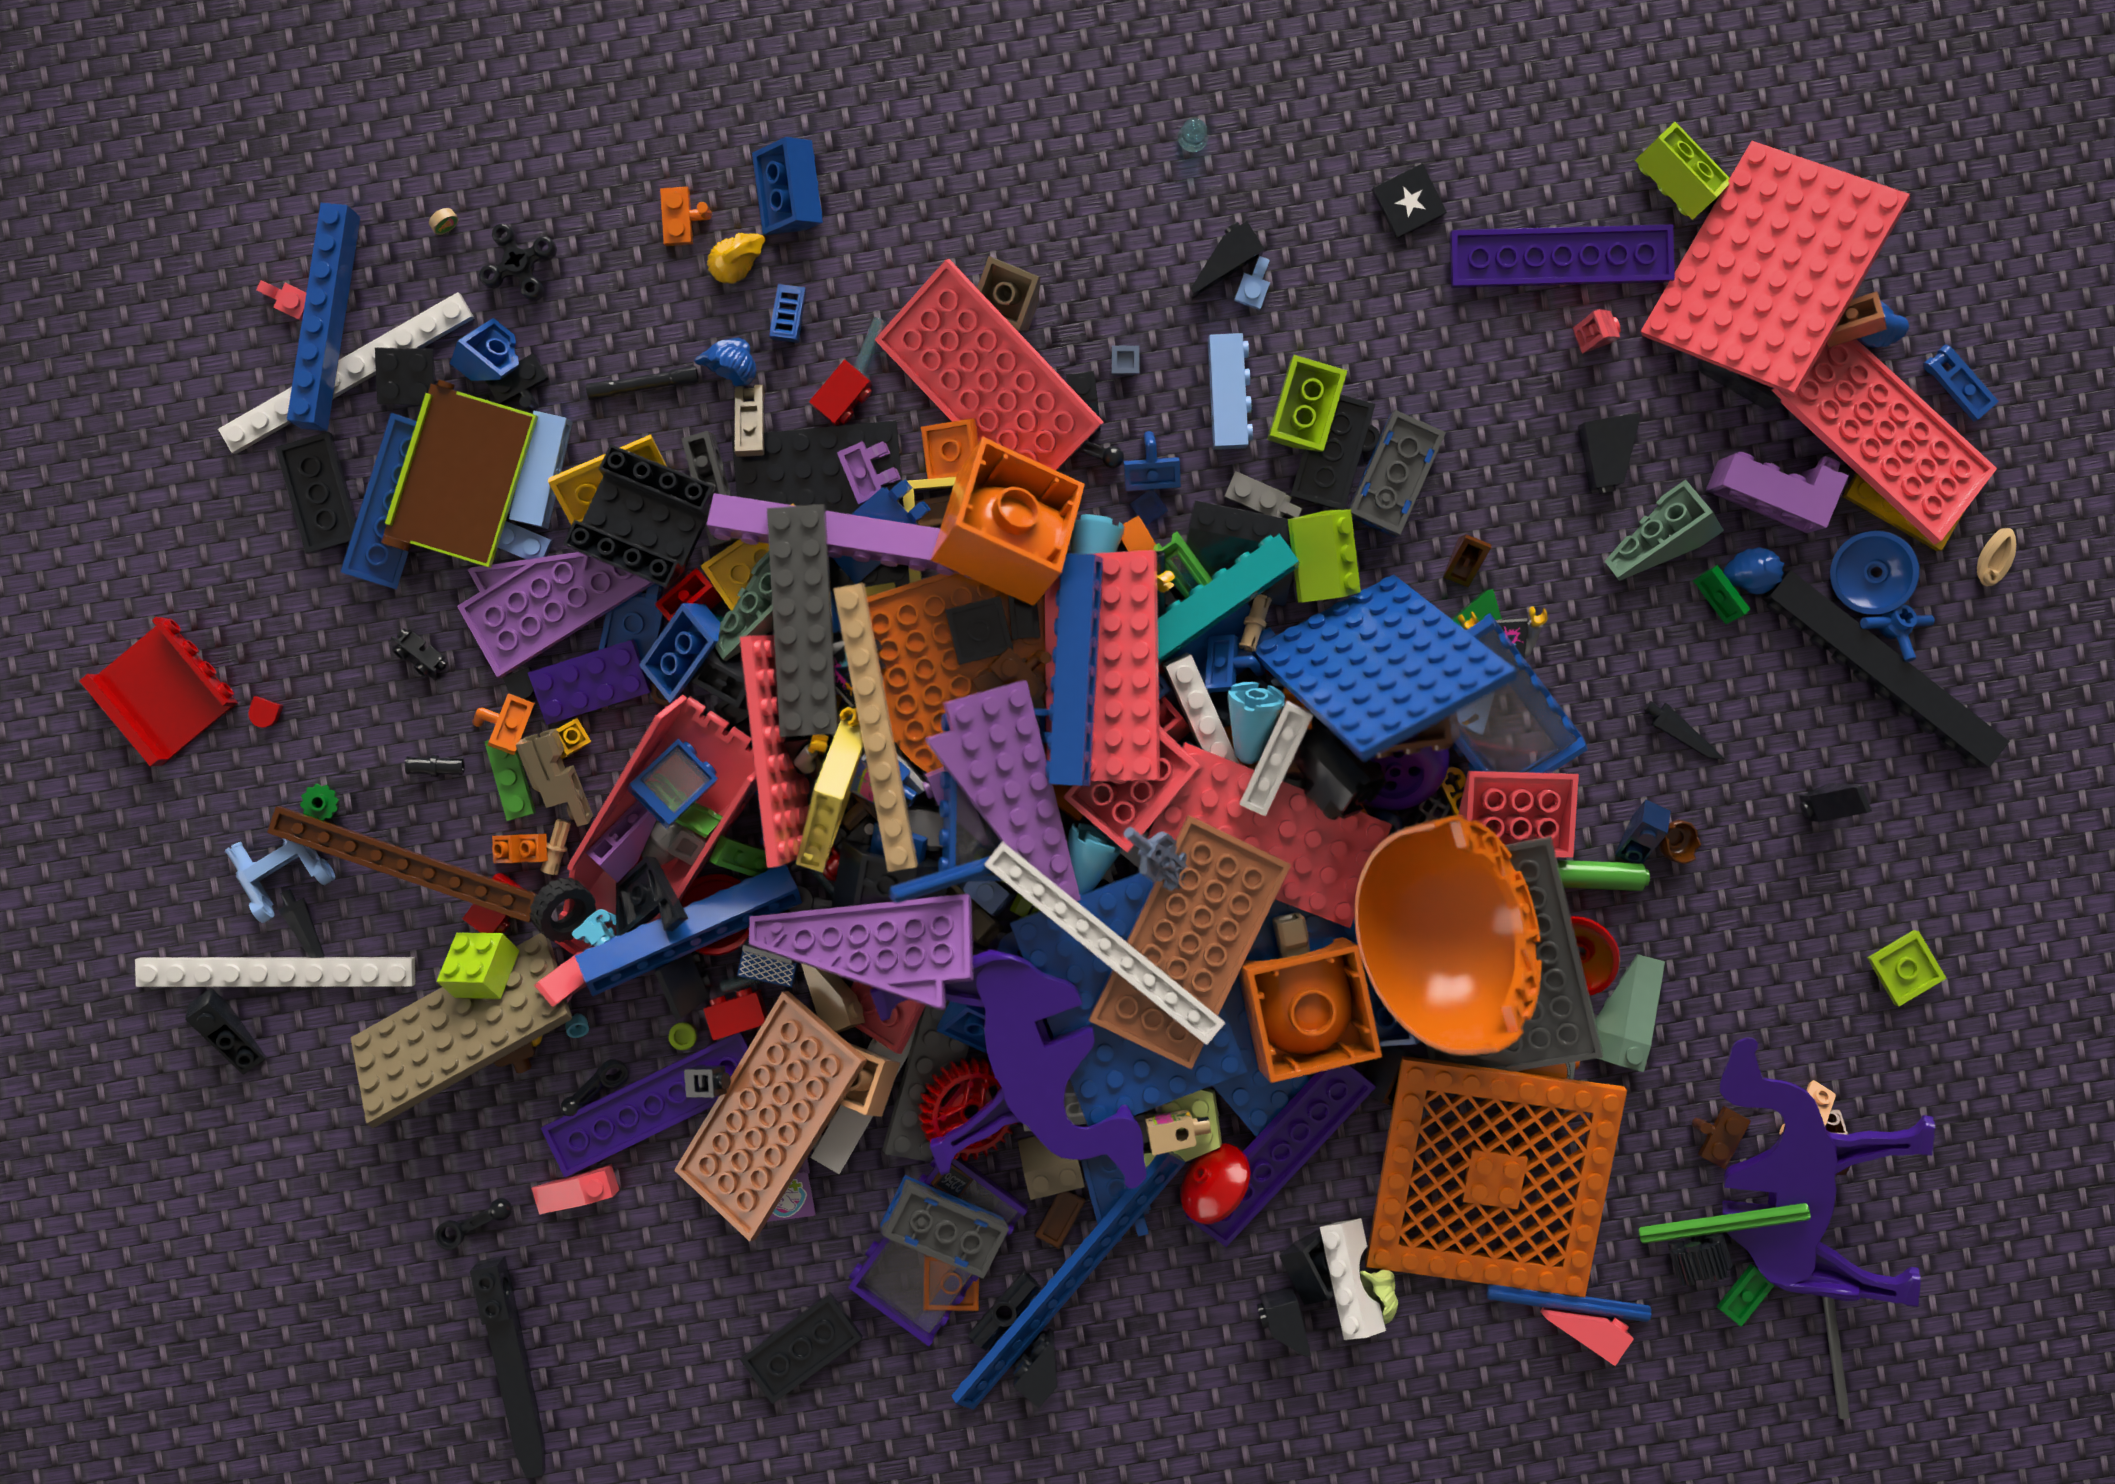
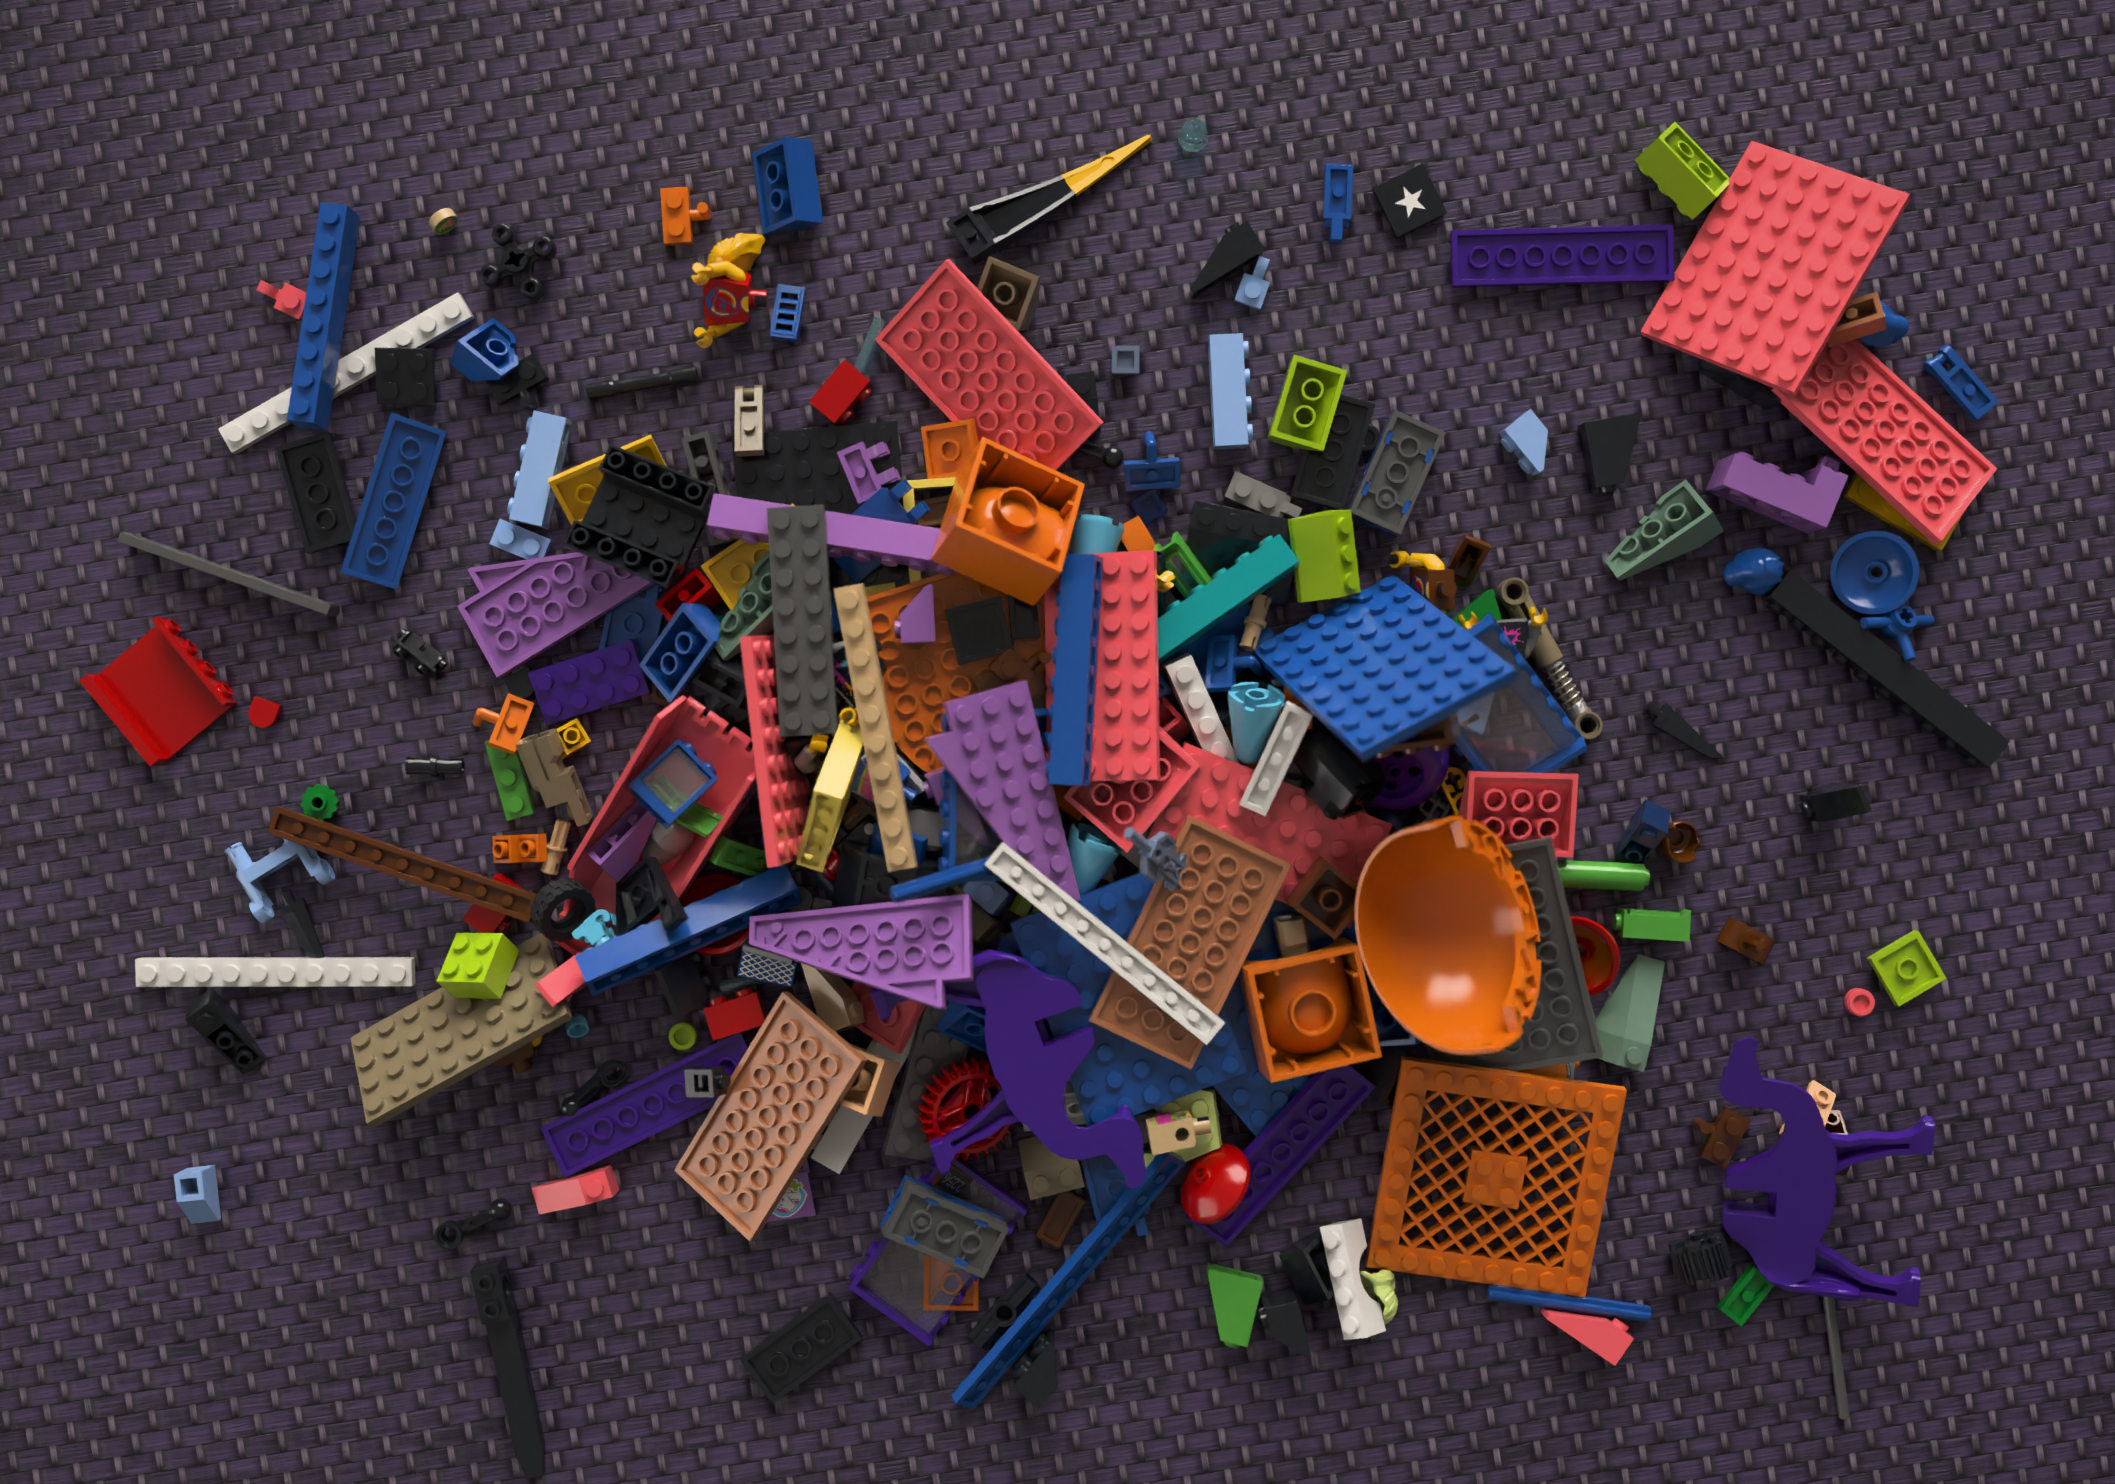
reddish brown door [381,380,538,568] -> none
dark grey plate [667,826,707,866] -> none
blue hair [694,338,757,386] -> none
coral slope [1573,309,1621,354] -> none
bright green axle [1639,1203,1811,1244] -> none
green plate [1693,565,1750,624] -> none
tan arm [1977,528,2016,586] -> none
none -> dark grey tile [117,531,340,617]
none -> light blue slope [174,1165,221,1224]
none -> torso [691,261,768,348]
none -> medium lavender slope [894,584,935,644]
none -> black plate [946,135,1152,265]
none -> bright green slope [1206,1262,1263,1348]
none -> reddish brown brick [1285,856,1358,940]
none -> blue hinge [1322,164,1353,244]
none -> torso [1390,551,1457,615]
none -> dark tan piece [1495,577,1603,739]
none -> light blue slope [1499,409,1548,476]
none -> bright green window [1612,908,1691,942]
none -> reddish brown beam [1716,917,1776,965]
none -> coral tile [1844,988,1875,1017]

